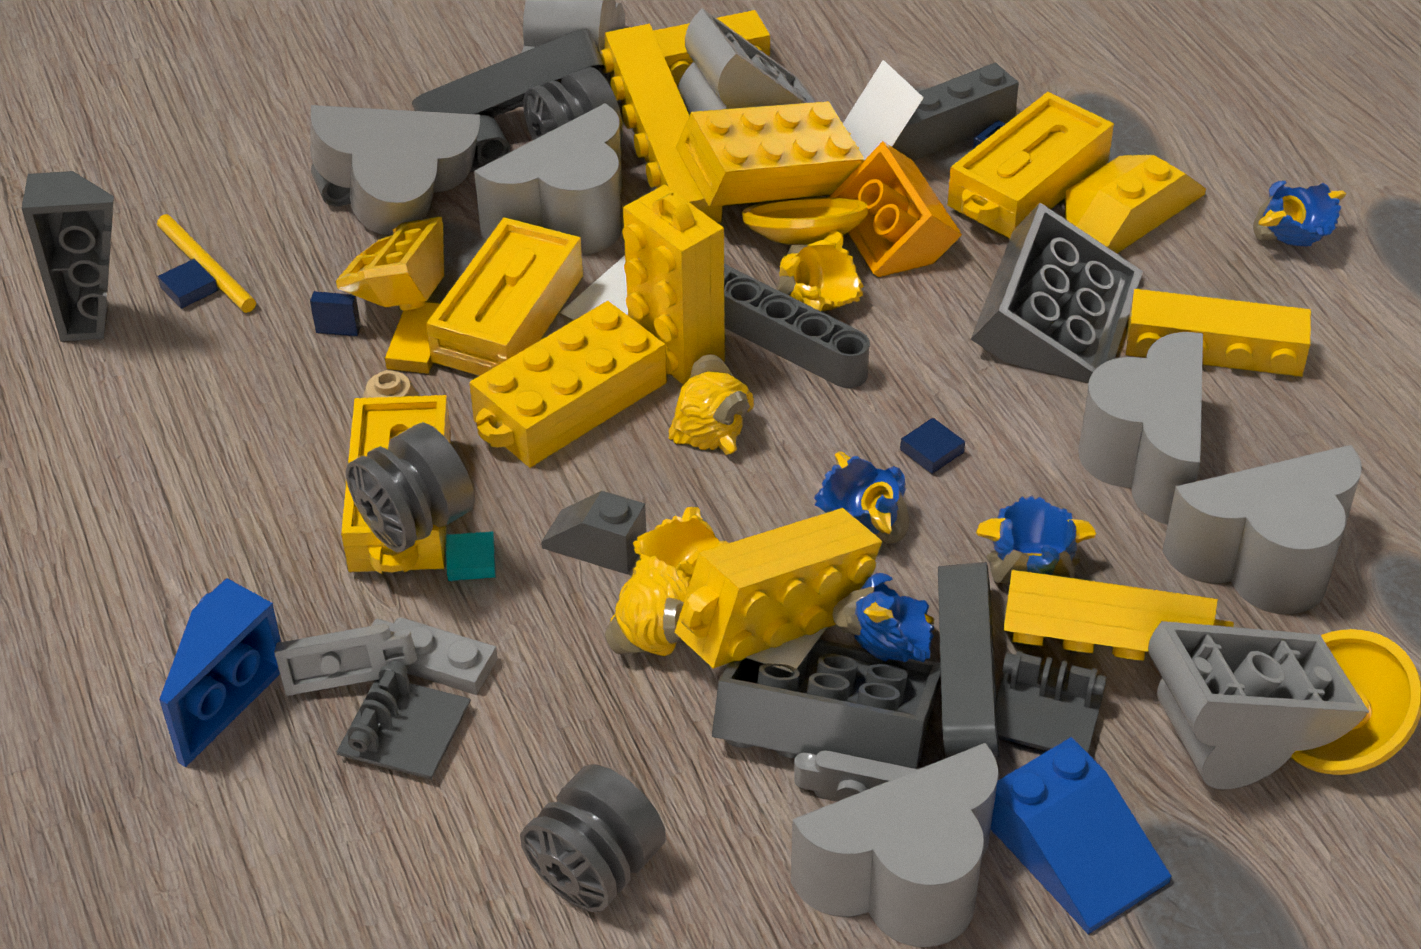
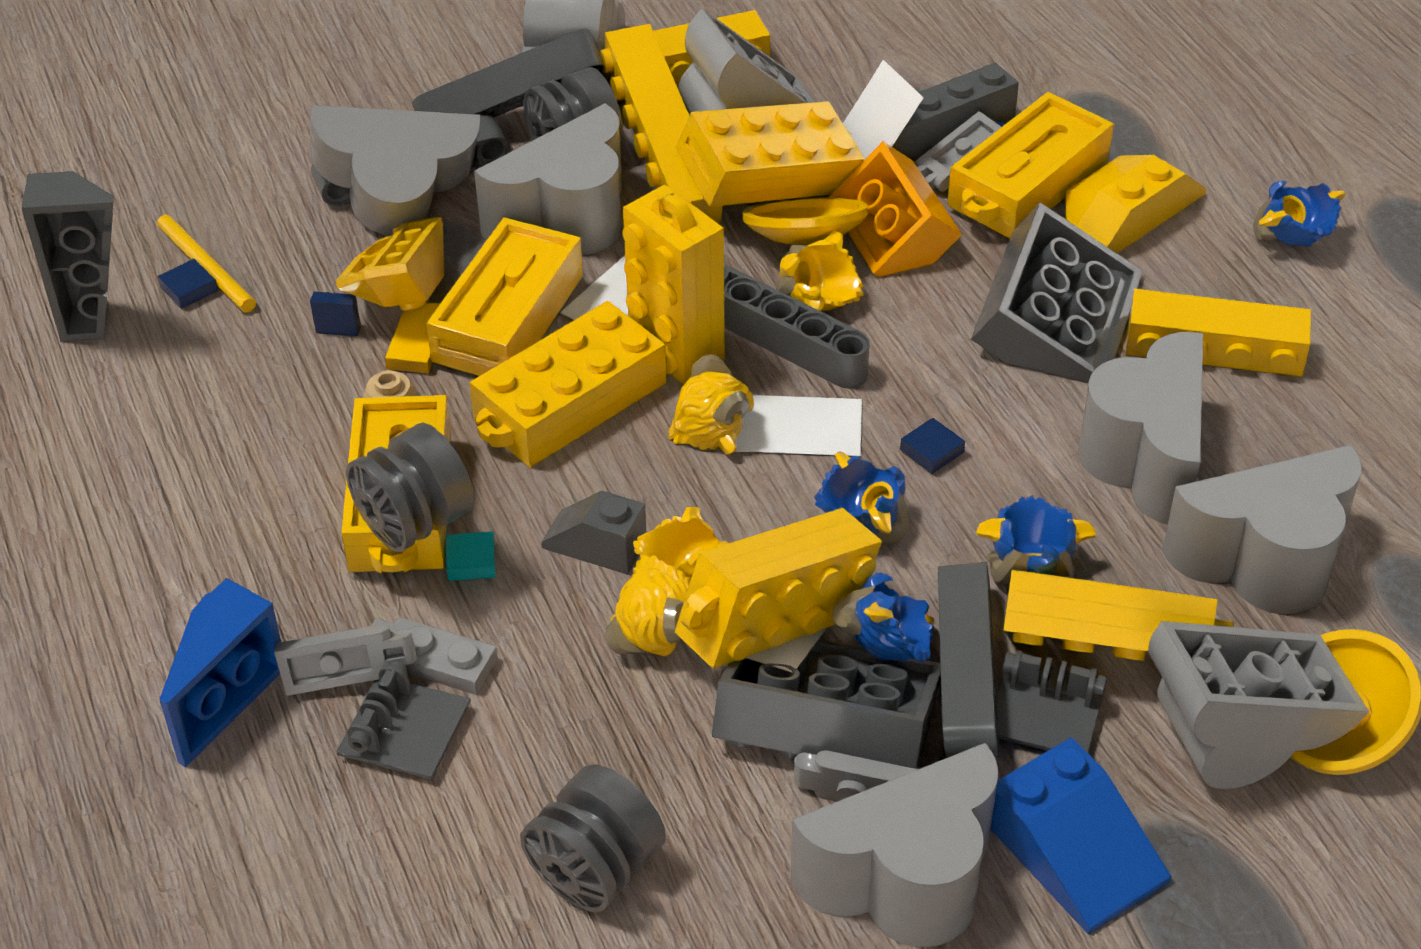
none -> white sticker [735,395,862,456]
none -> light grey hinge [914,111,1001,192]

